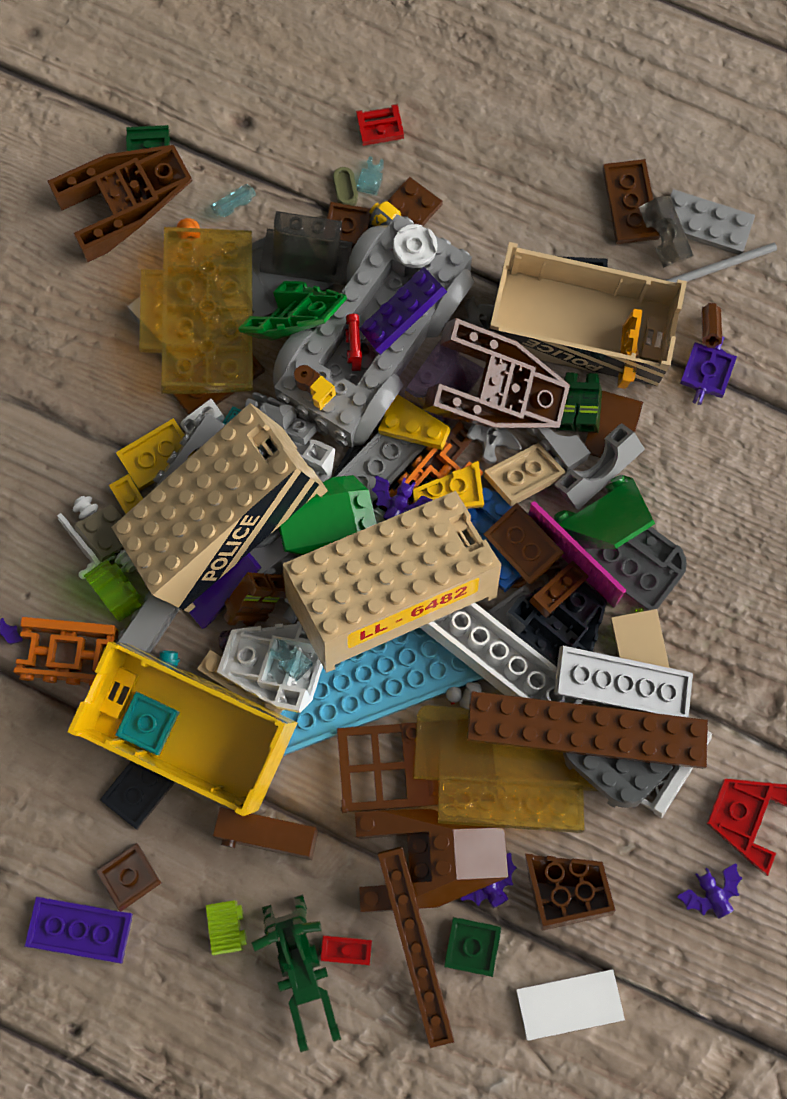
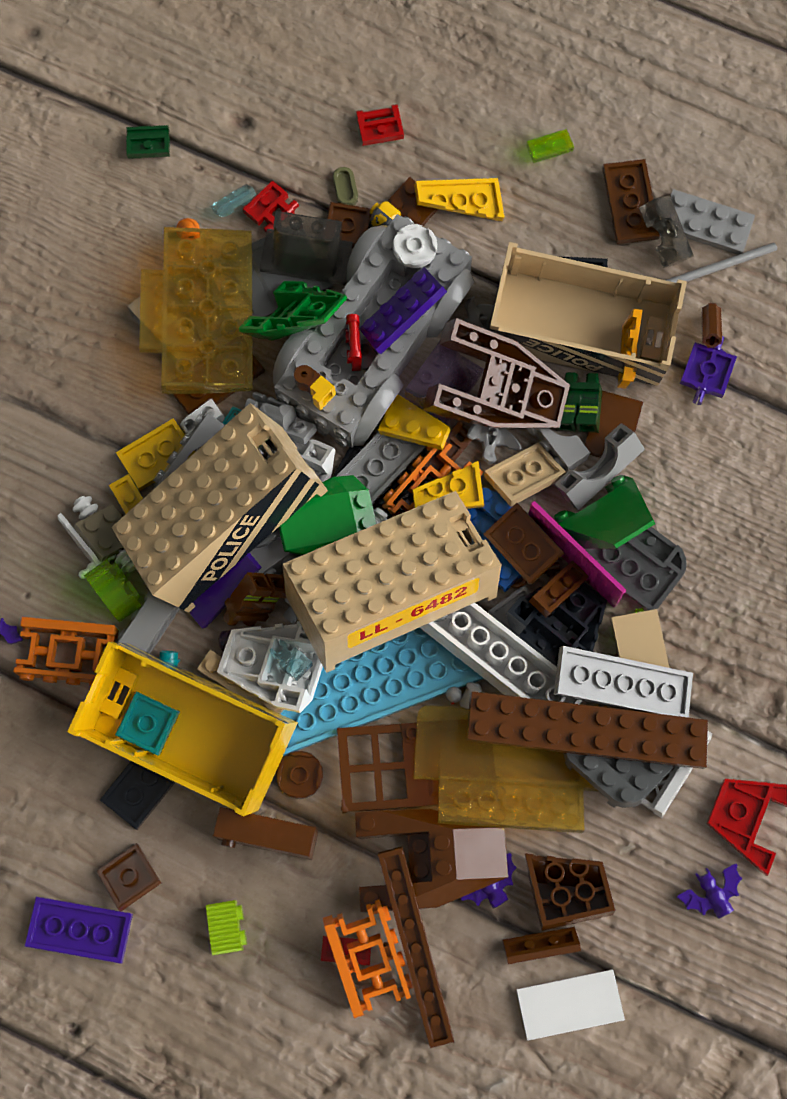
reddish brown wedge [47,145,193,262] -> none
dark green piece [251,894,342,1052] -> none
clear light blue plate [357,156,384,196] -> none
dark purple animal [372,476,433,520] -> none
dark green plate [444,917,502,977] -> none
none -> red plate [243,181,299,235]
none -> reddish brown tile [276,751,324,799]
none -> orange fence [323,899,413,1018]
none -> yellow wing [414,178,505,221]
none -> reddish brown plate [503,927,581,964]
none -> clear neon green plate [526,129,574,163]

